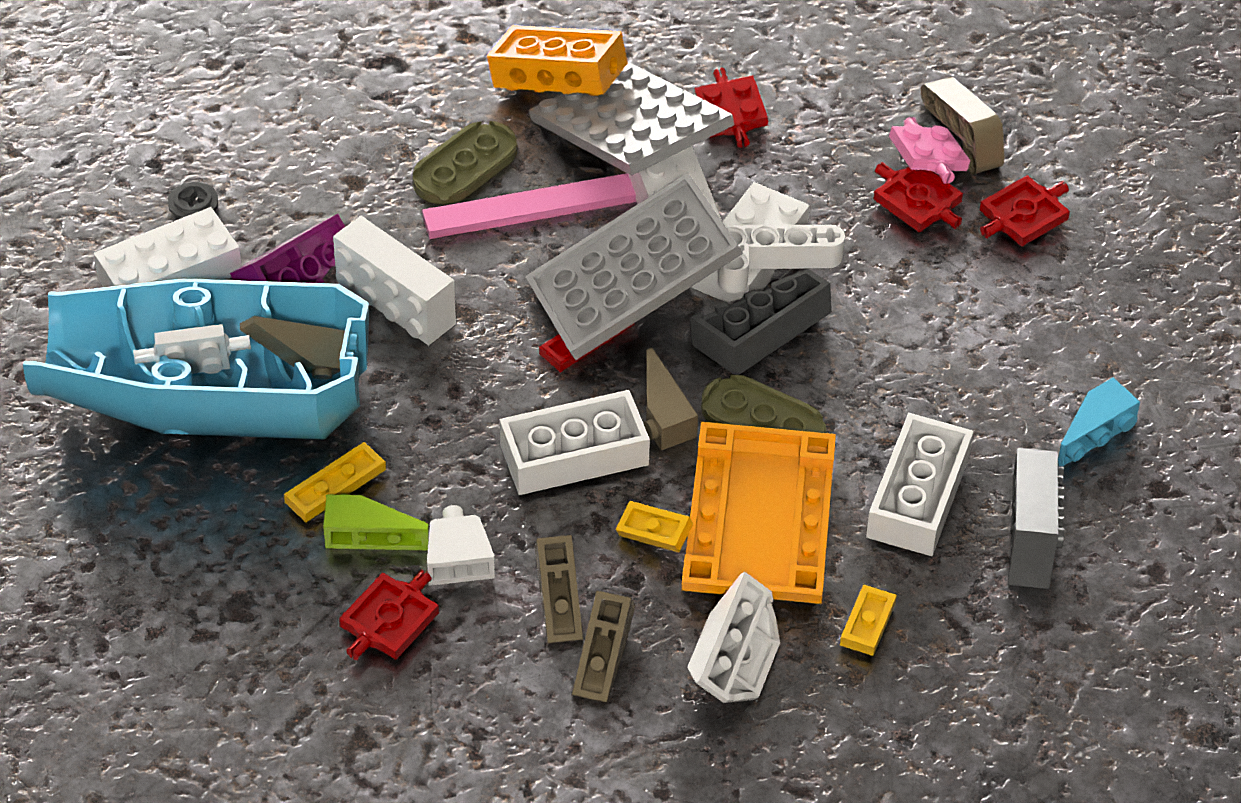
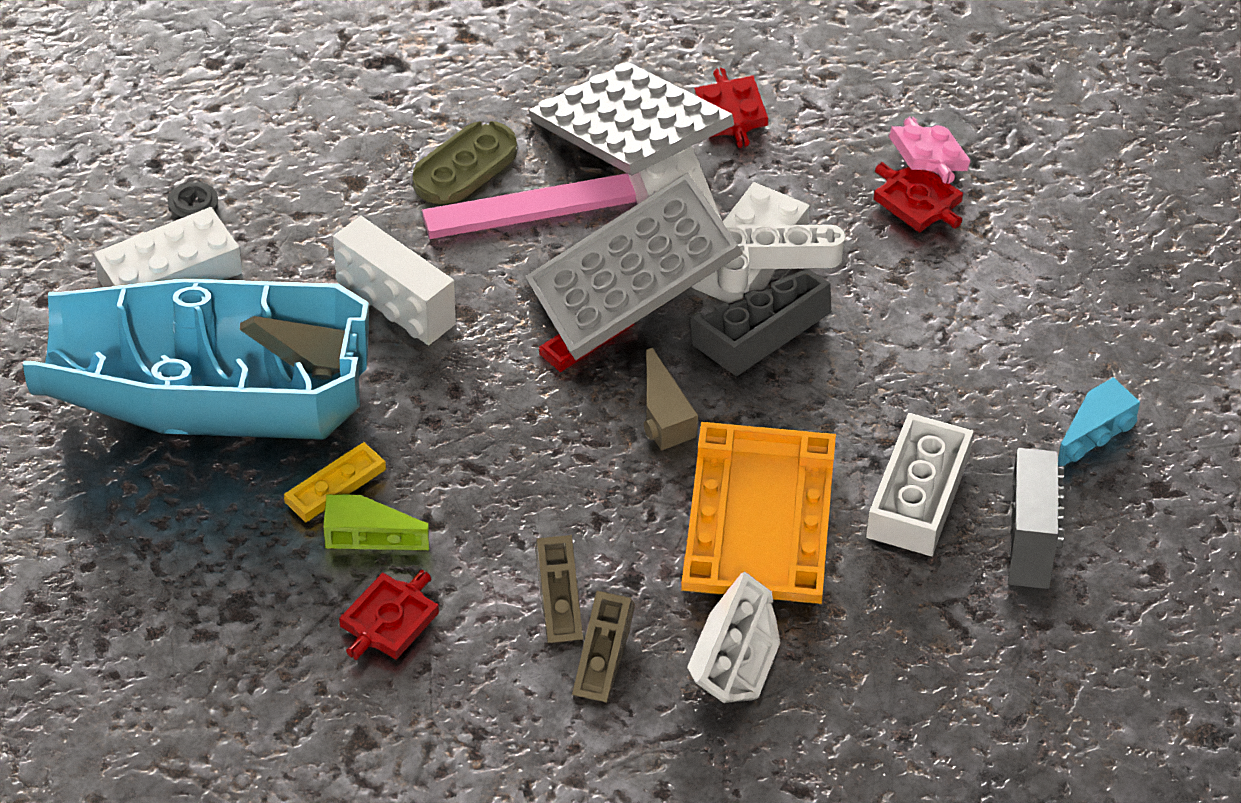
white plate [133,324,251,374] -> none
magenta wedge [230,213,345,283] -> none
white torso [427,505,495,586] -> none
light orange brick [487,25,628,96] -> none
white brick [500,390,650,495] -> none
yellow plate [615,501,693,553] -> none
olive tile [701,375,826,433] -> none
yellow plate [840,584,897,656] -> none
dark tan beam [921,77,1004,175] -> none
red plate [979,175,1070,247] -> none

